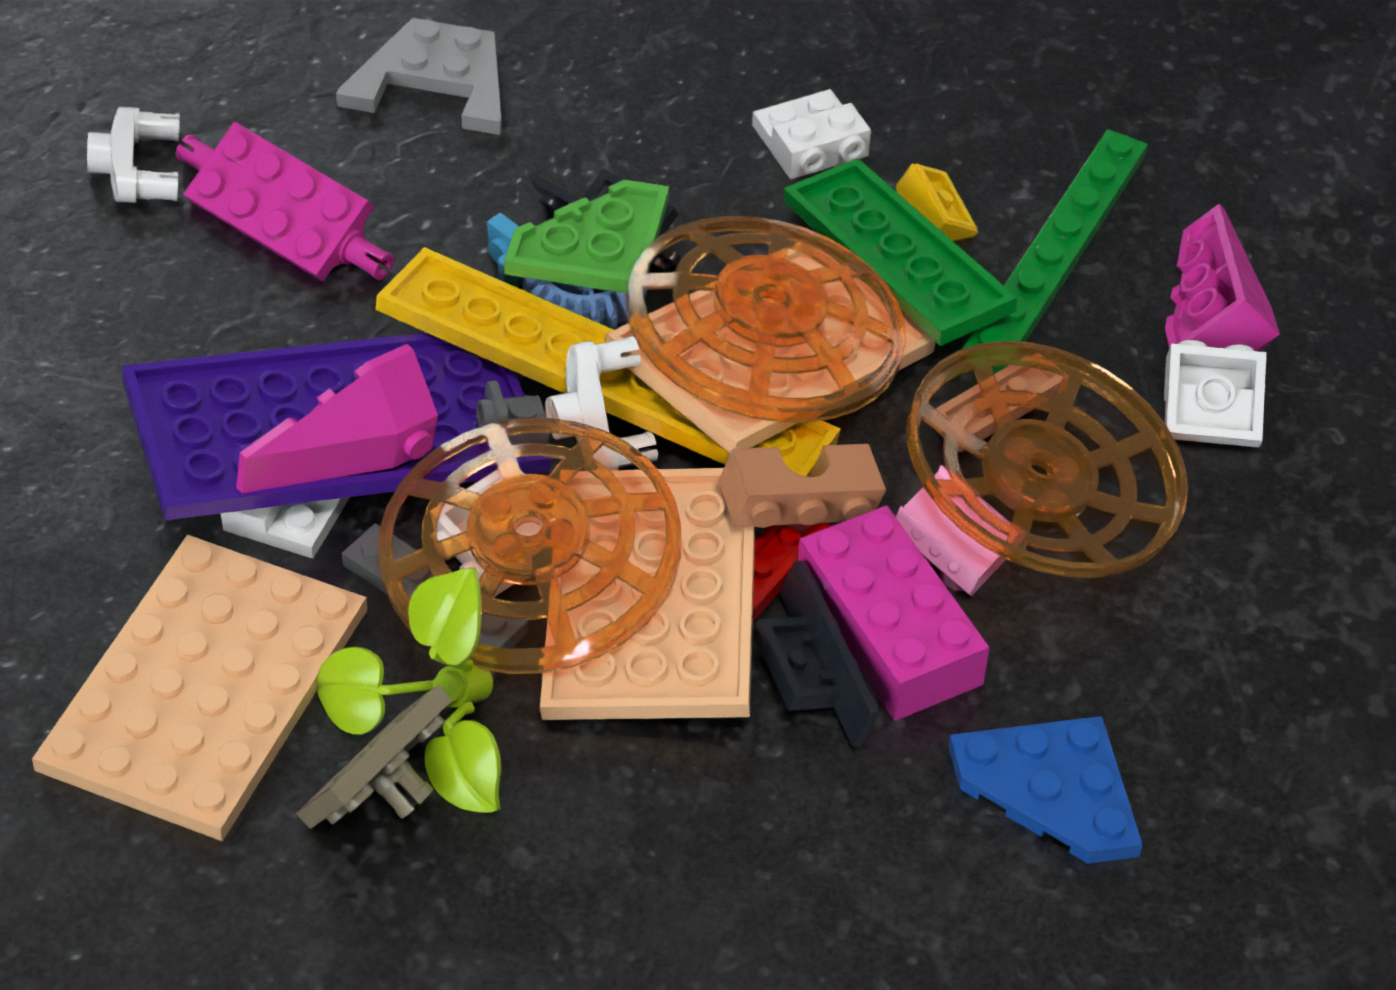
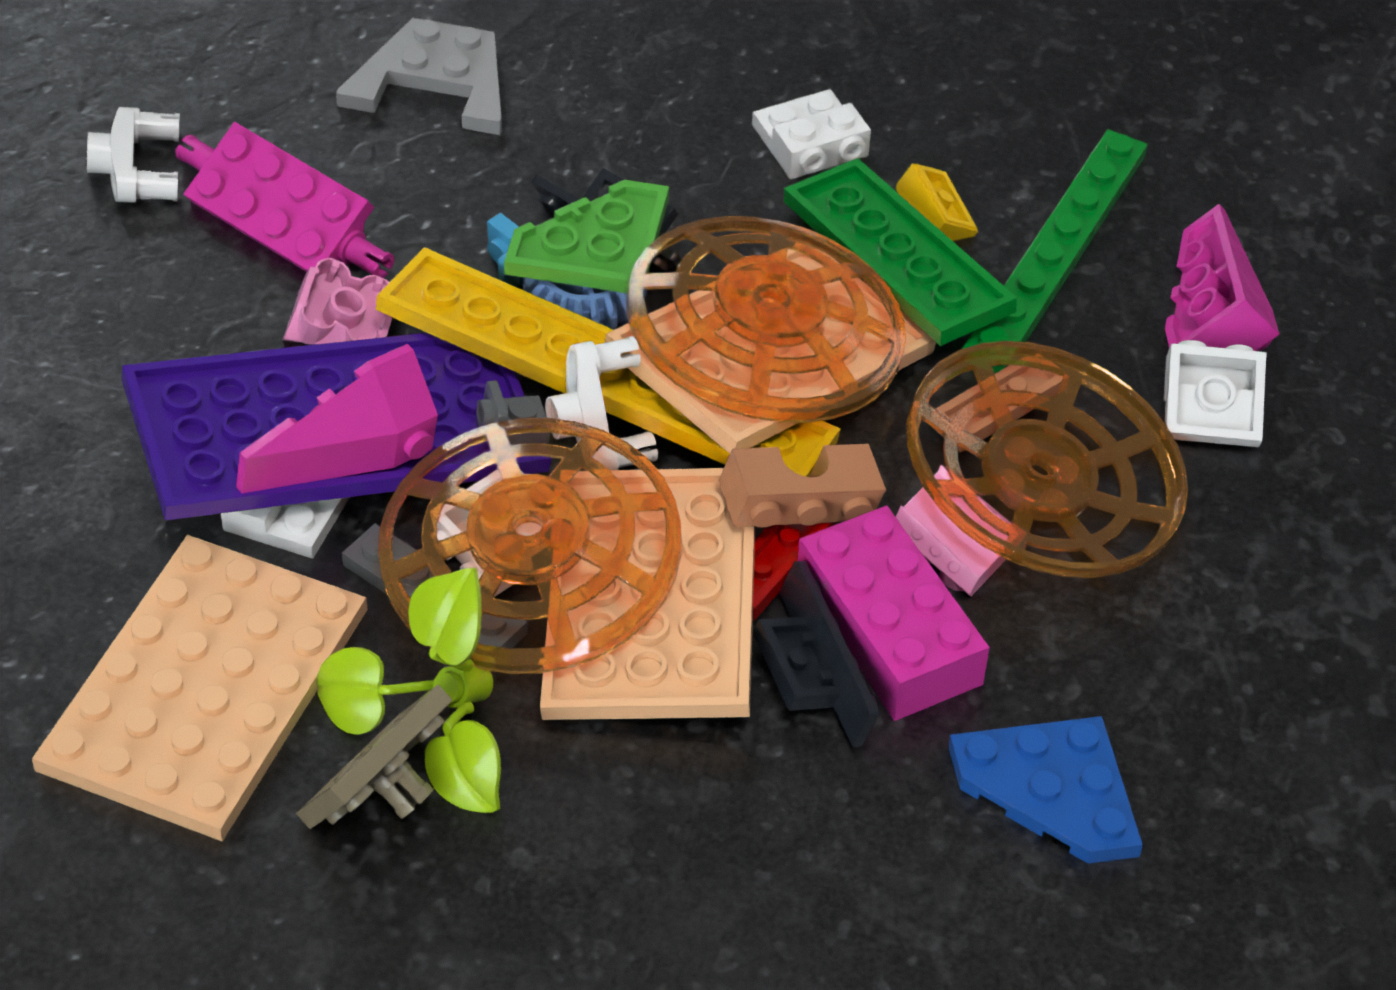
none -> bright pink slope [282,258,393,345]

